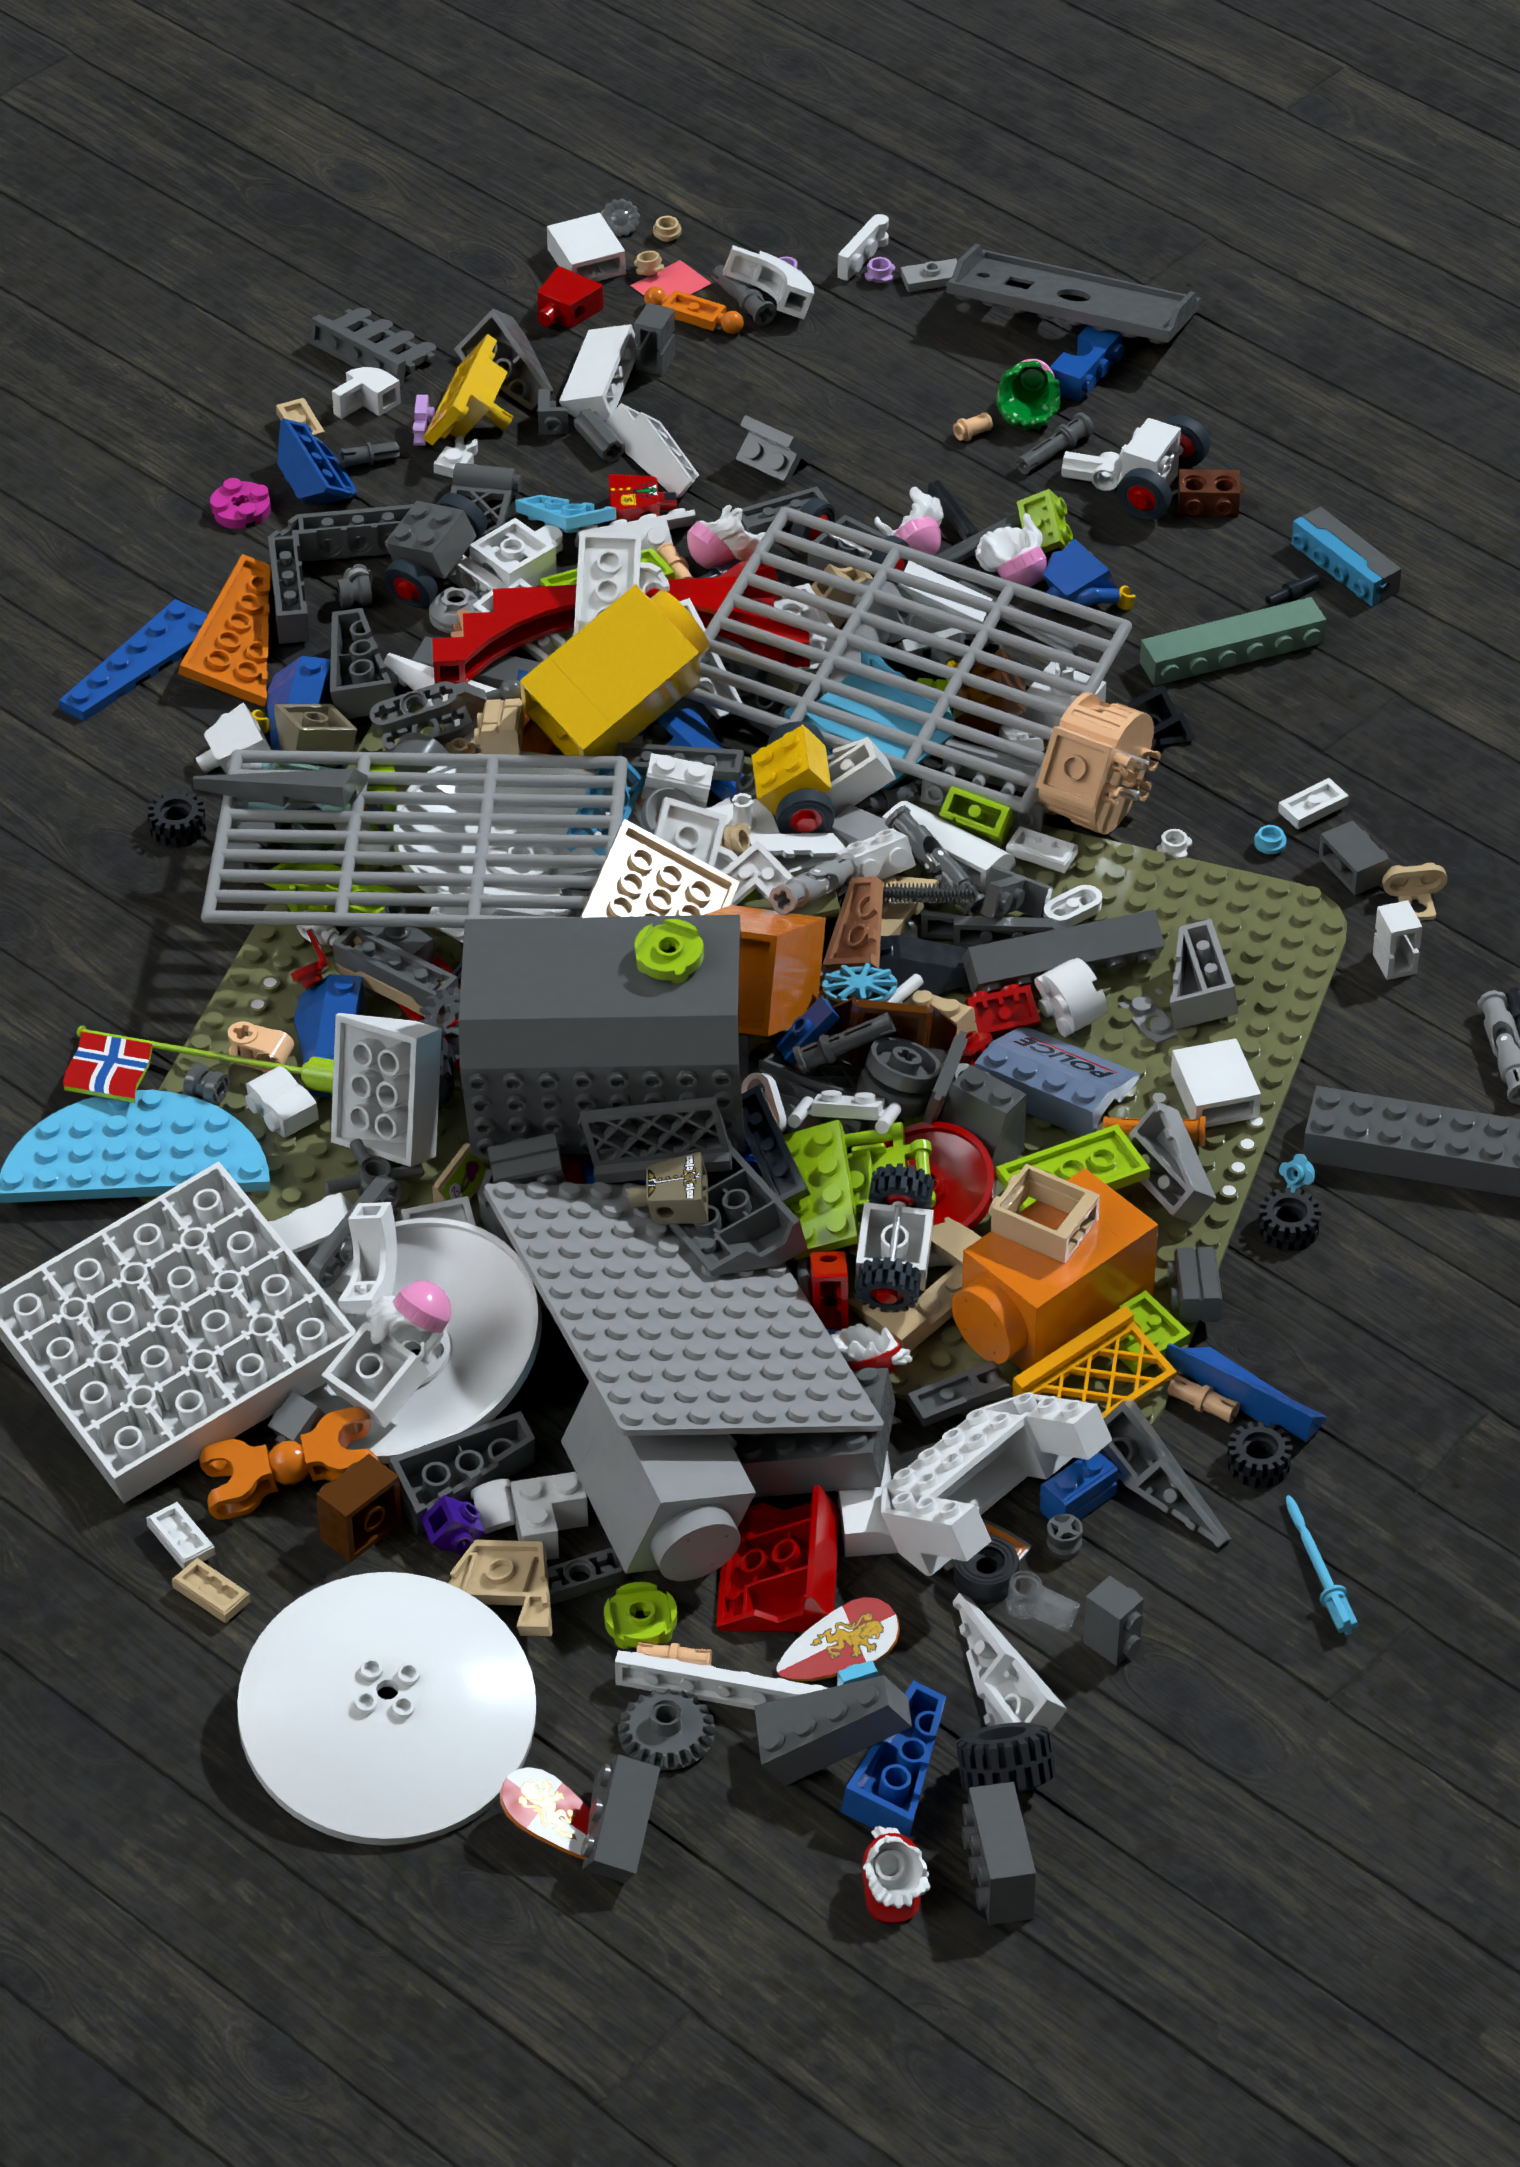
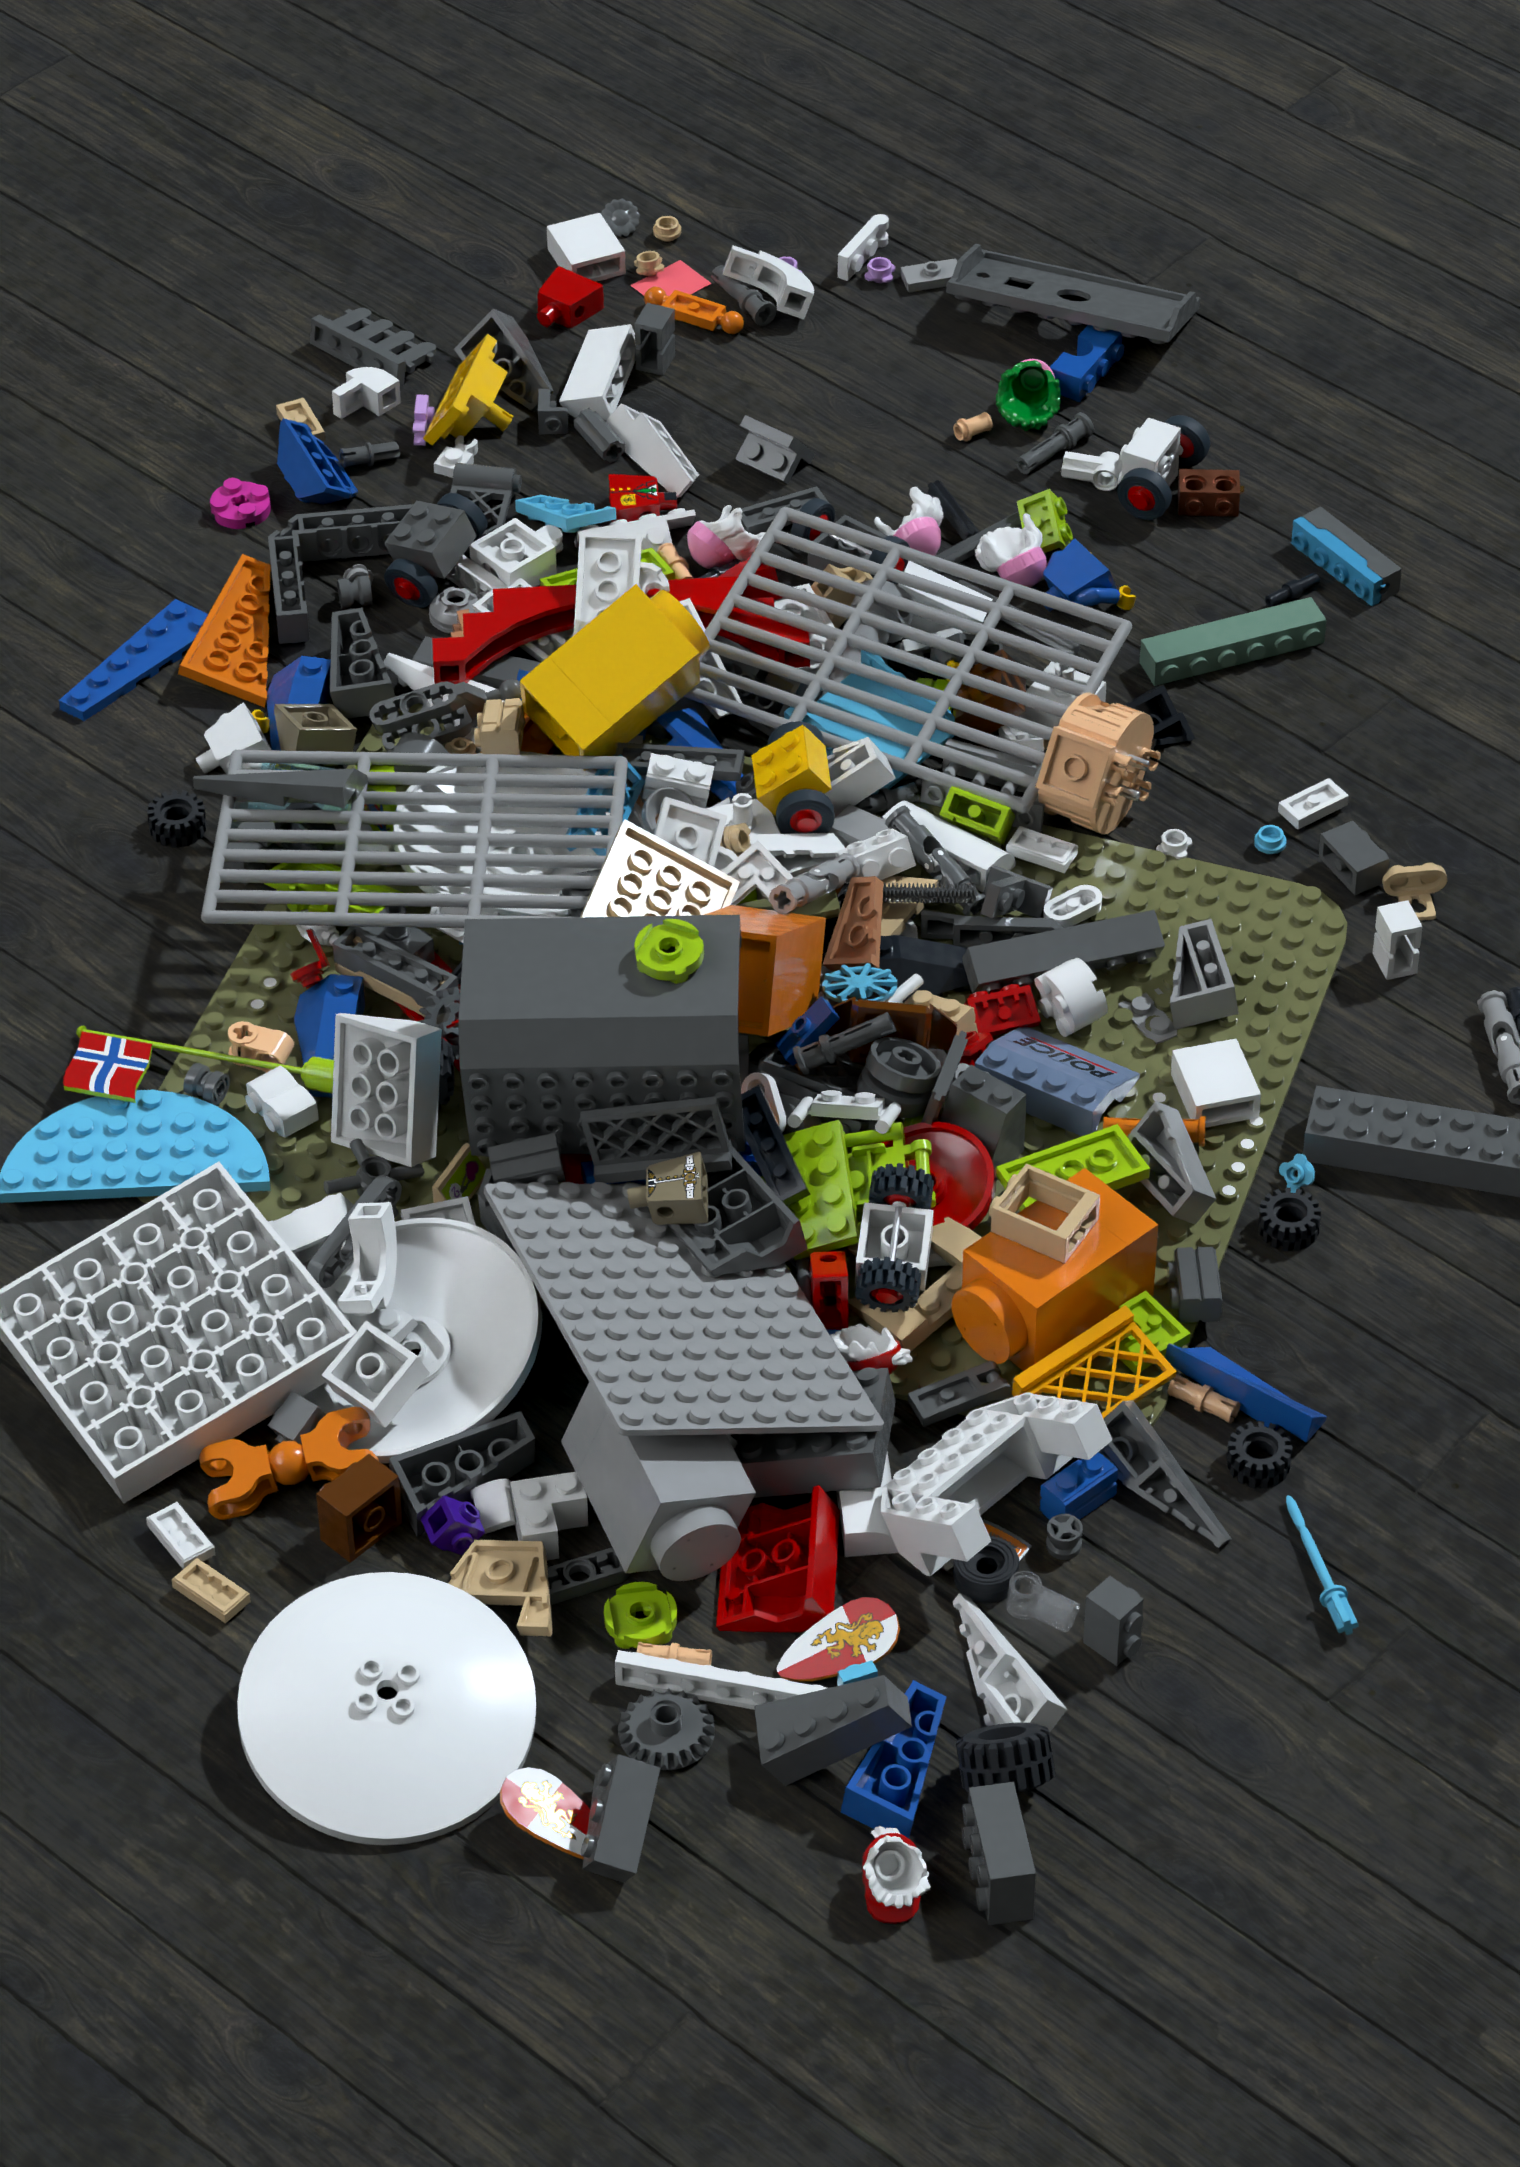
hair [366,1280,451,1366] -> none

